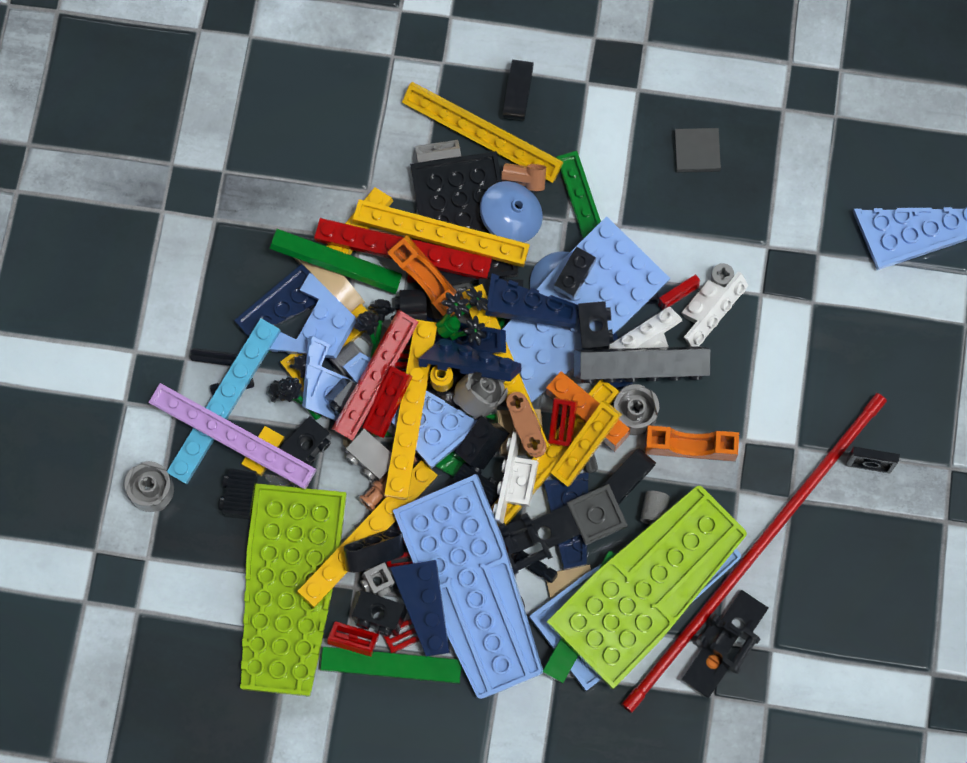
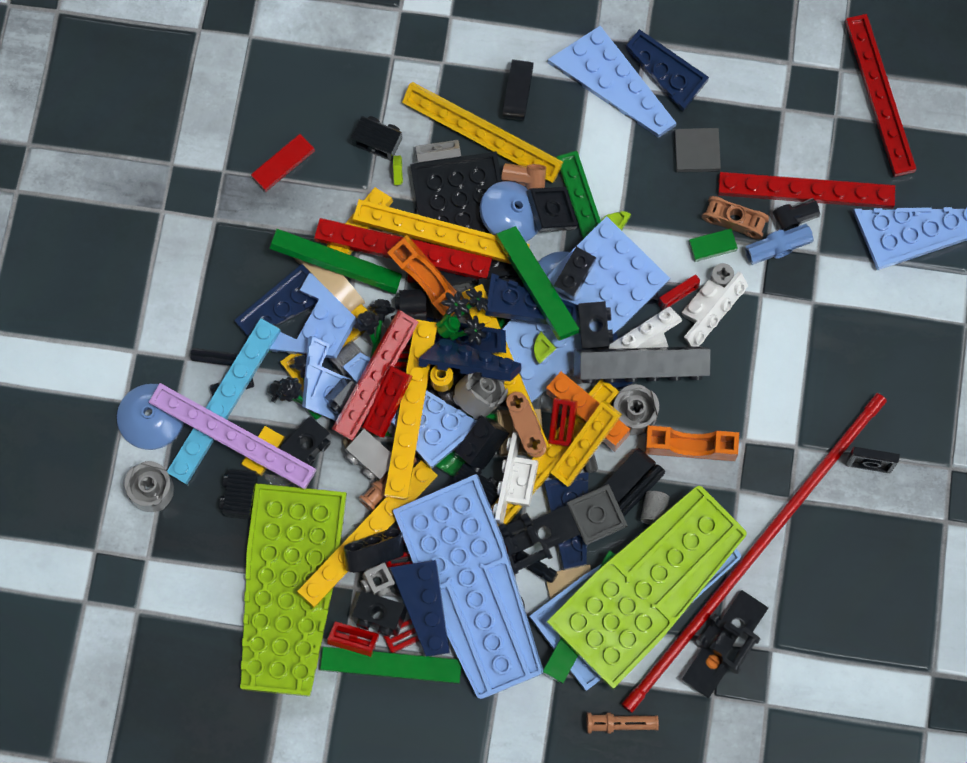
none -> medium blue dish [117,384,184,450]
none -> red tile [251,134,315,192]
none -> black brick [351,116,403,161]
none -> lime tile [393,155,403,185]
none -> green tile [496,226,579,341]
none -> black tile [526,187,578,232]
none -> lime tile [534,332,556,364]
none -> light blue wing [548,26,676,138]
none -> nougat pin [587,712,659,734]
none -> lime tile [601,211,631,231]
none -> black axle [618,464,665,517]
none -> dark blue wing [626,29,709,112]
none -> green tile [689,229,738,262]
none -> nougat piece [702,196,769,239]
none -> red plate [718,172,895,209]
none -> medium blue piece [745,224,814,265]
none -> black piece [773,198,821,231]
none -> red plate [845,14,916,177]

